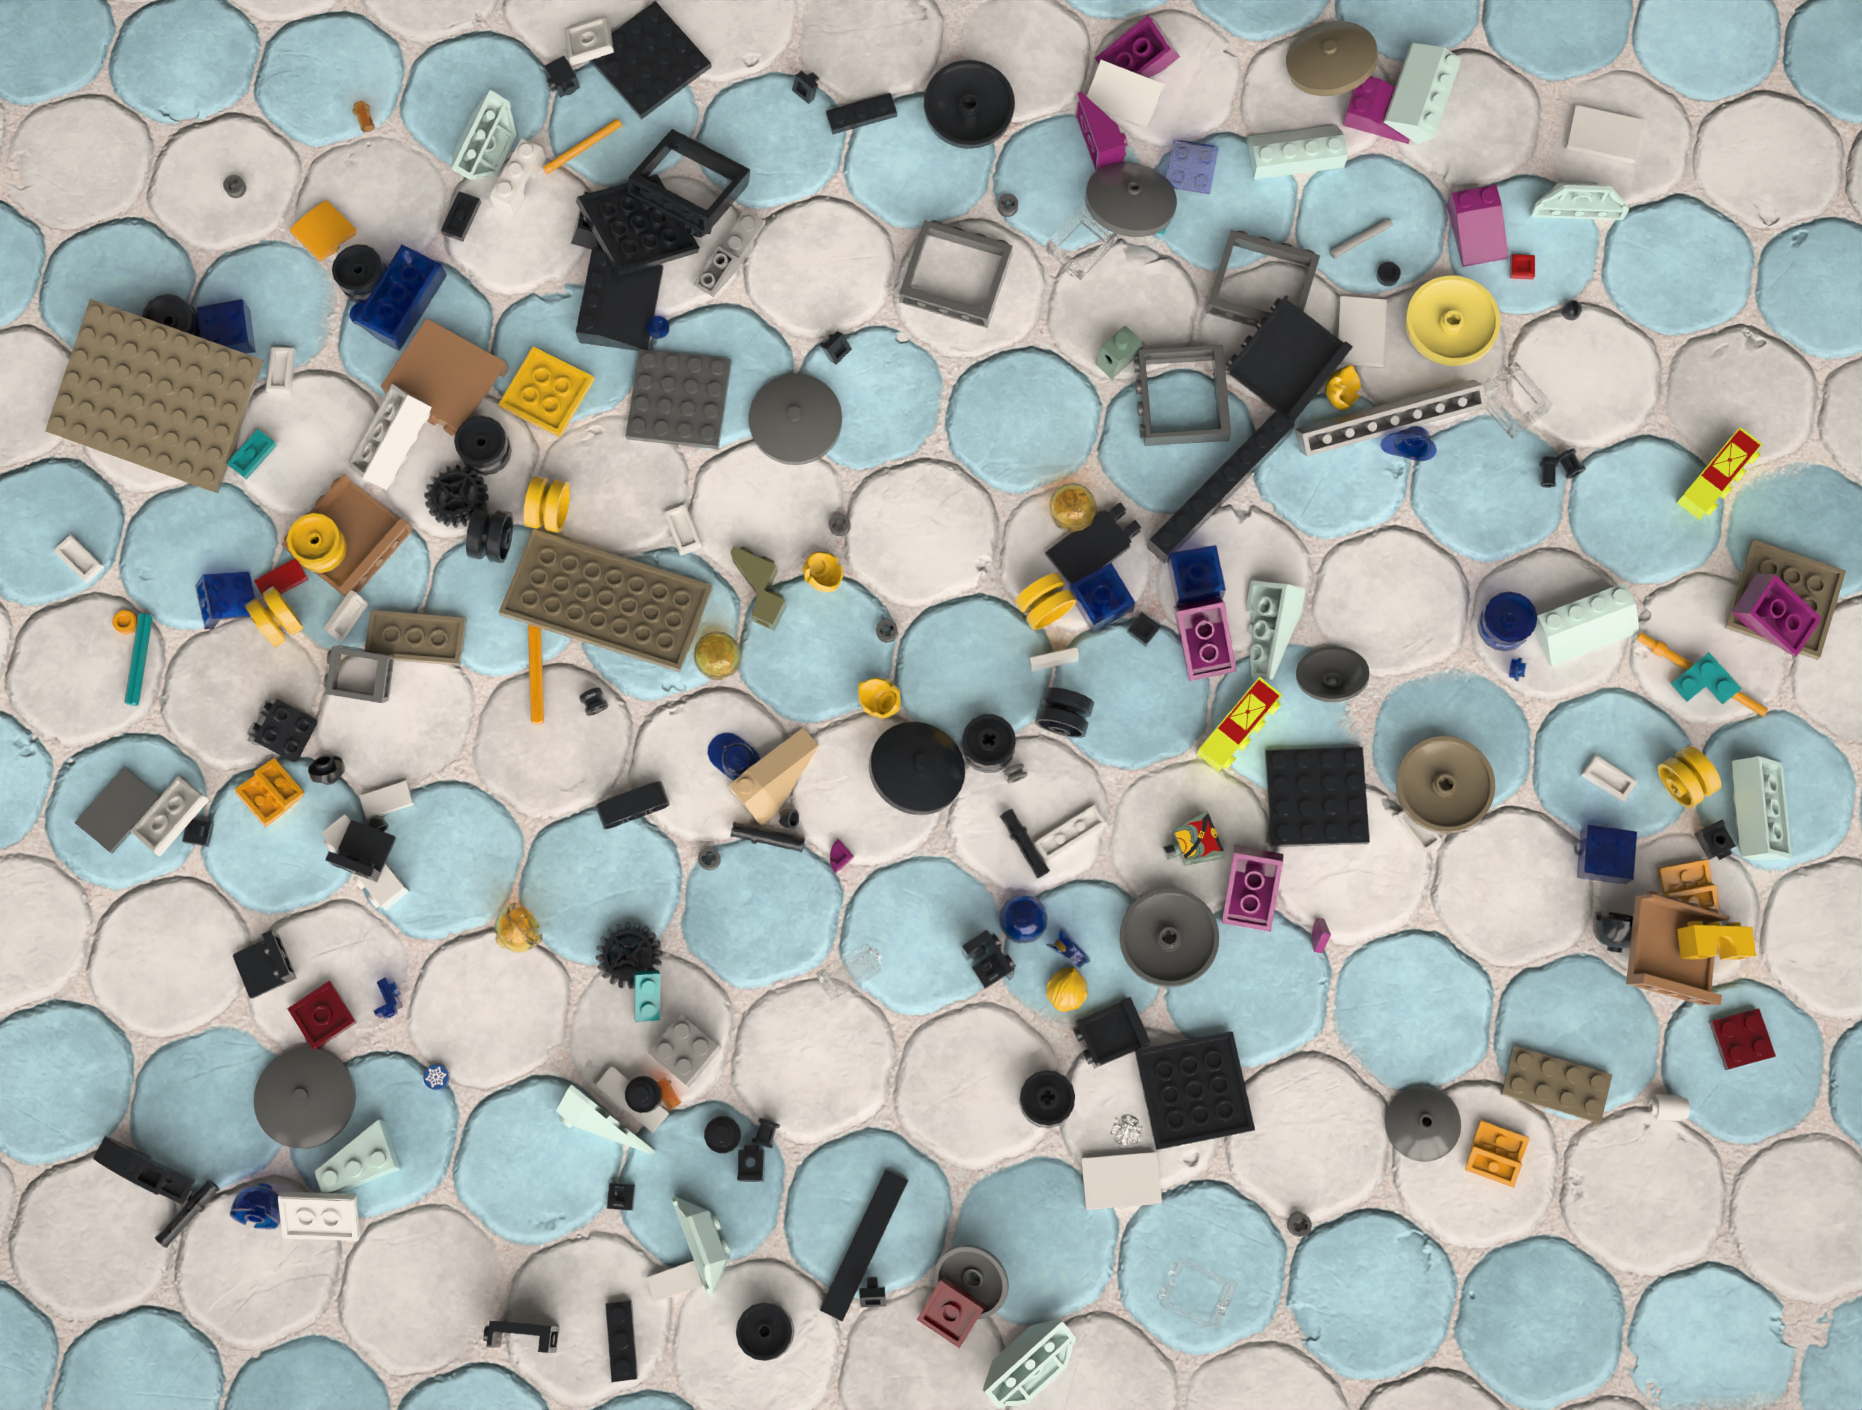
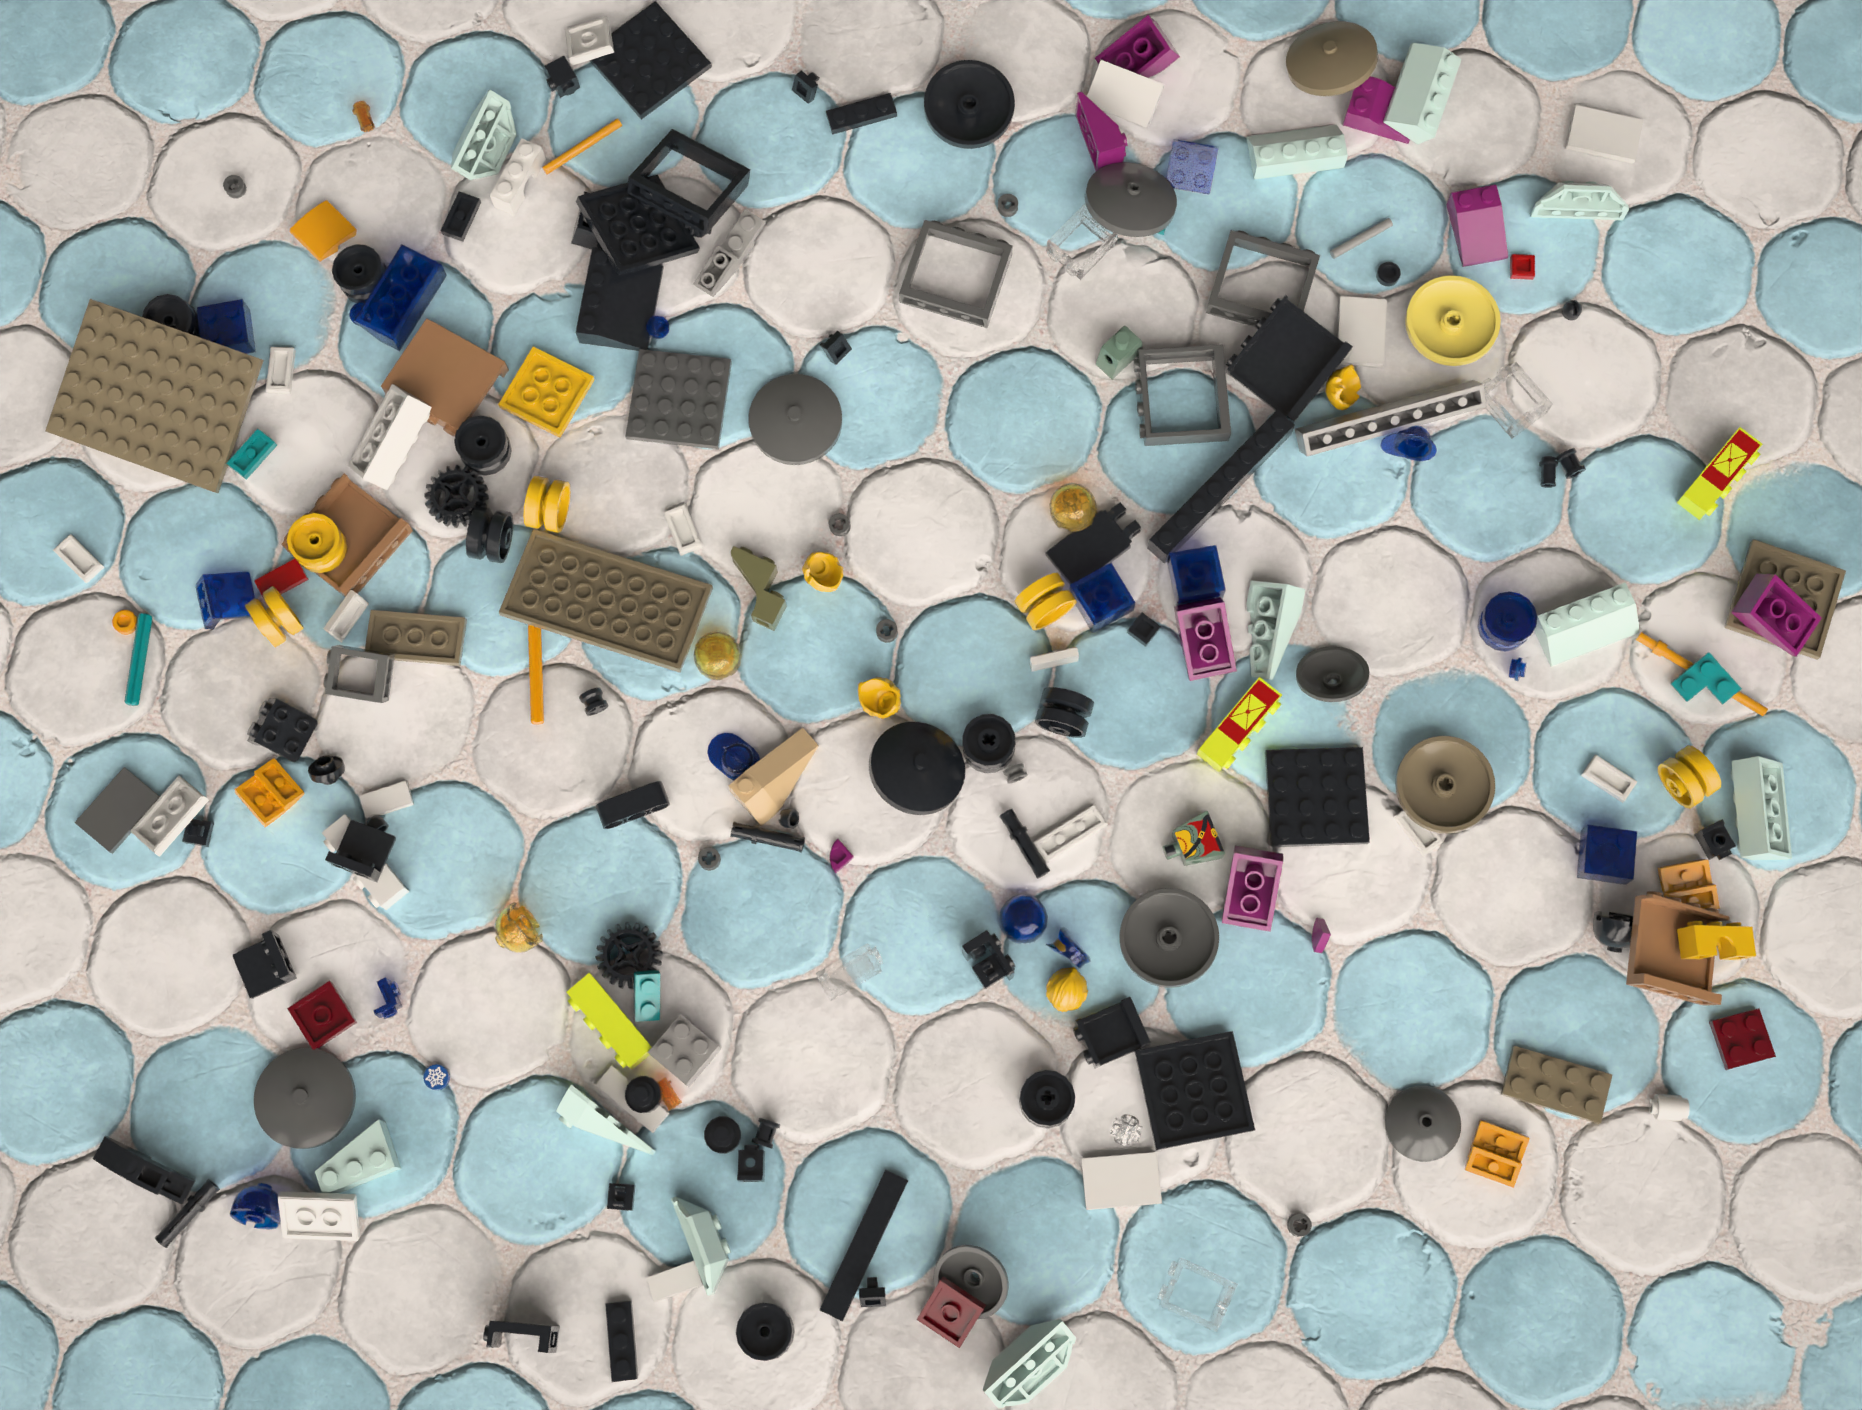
none -> neon yellow brick [566,973,652,1070]

